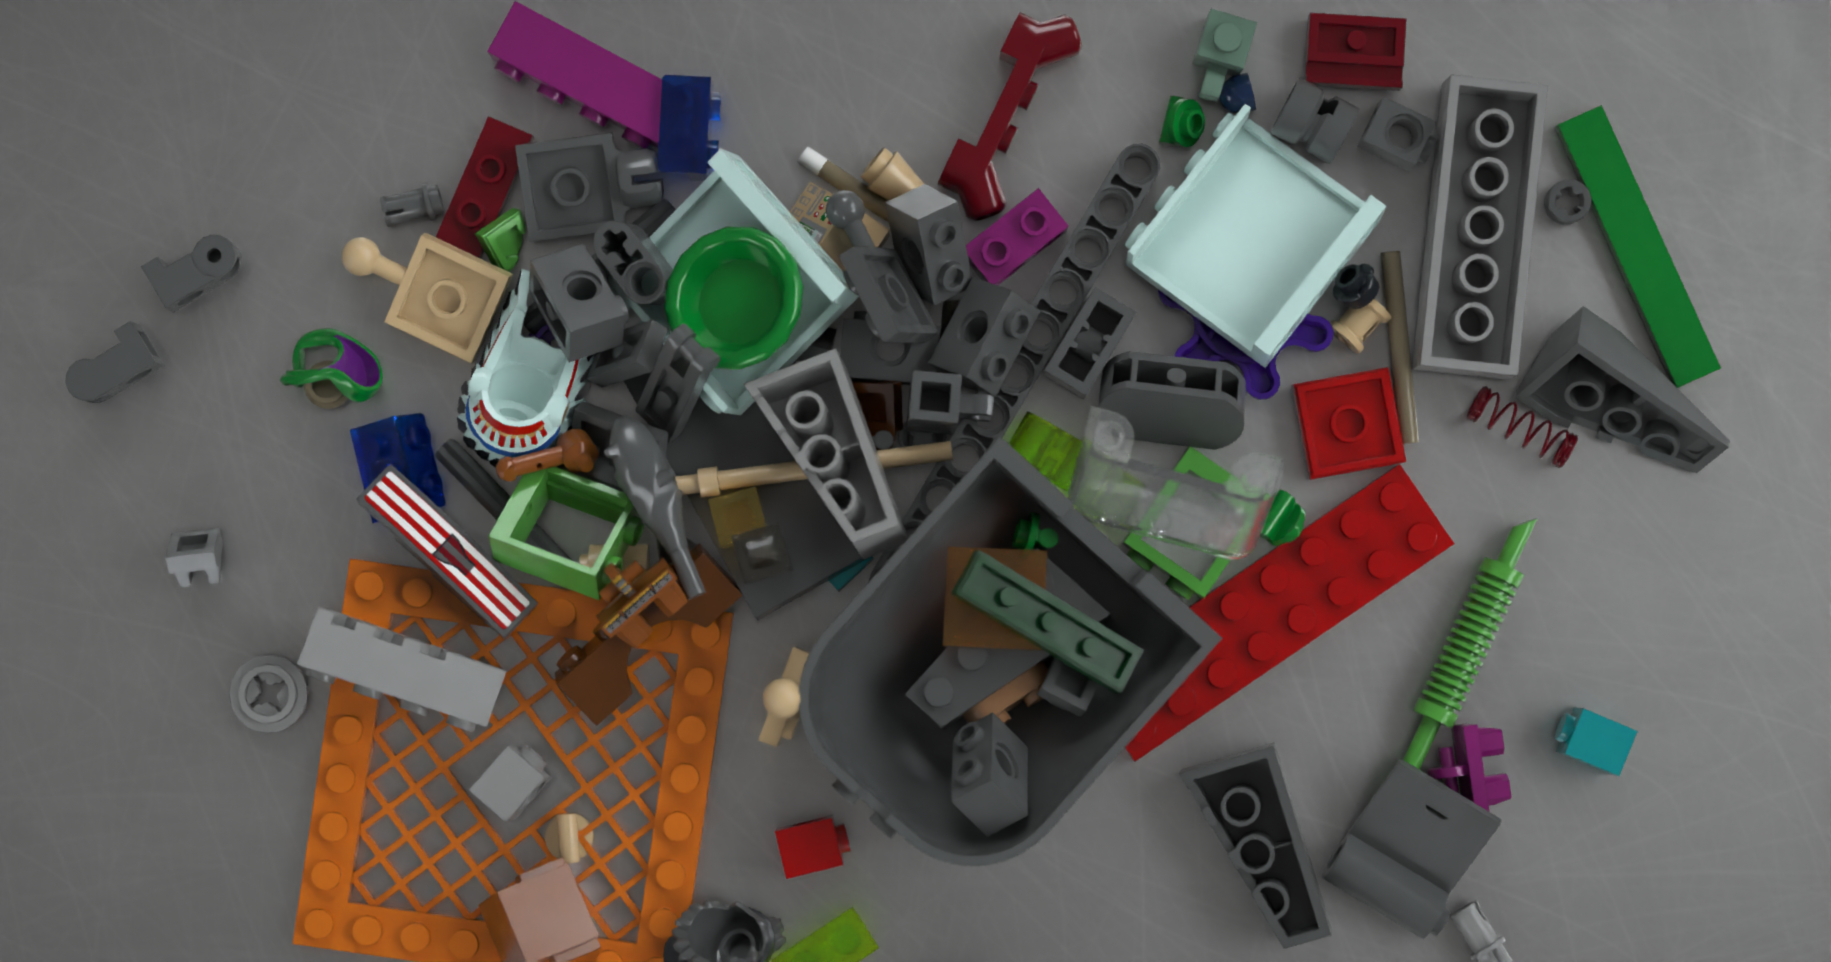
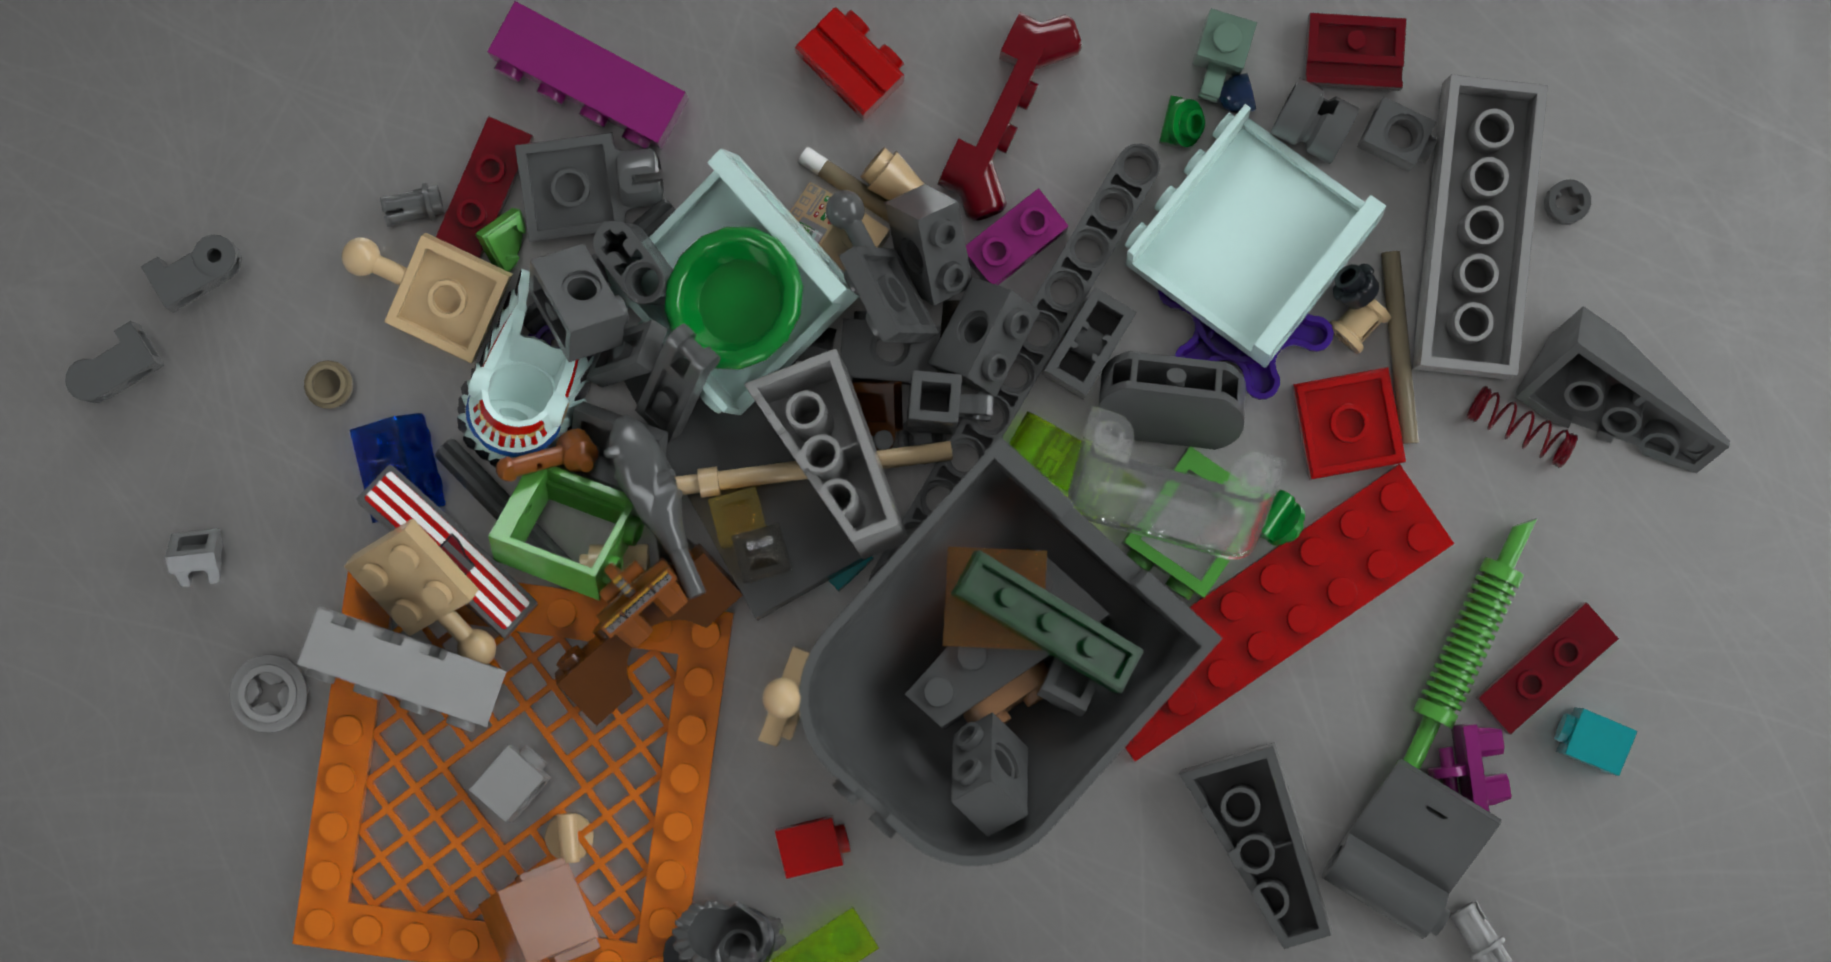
green piece [280,328,383,402] -> none
clear blue bracket [658,75,722,181] -> none
green plate [1012,511,1058,560] -> none
green tile [1555,105,1721,388] -> none
none -> tan plate [344,518,496,665]
none -> red brick [795,7,904,121]
none -> dark red plate [1476,602,1619,735]

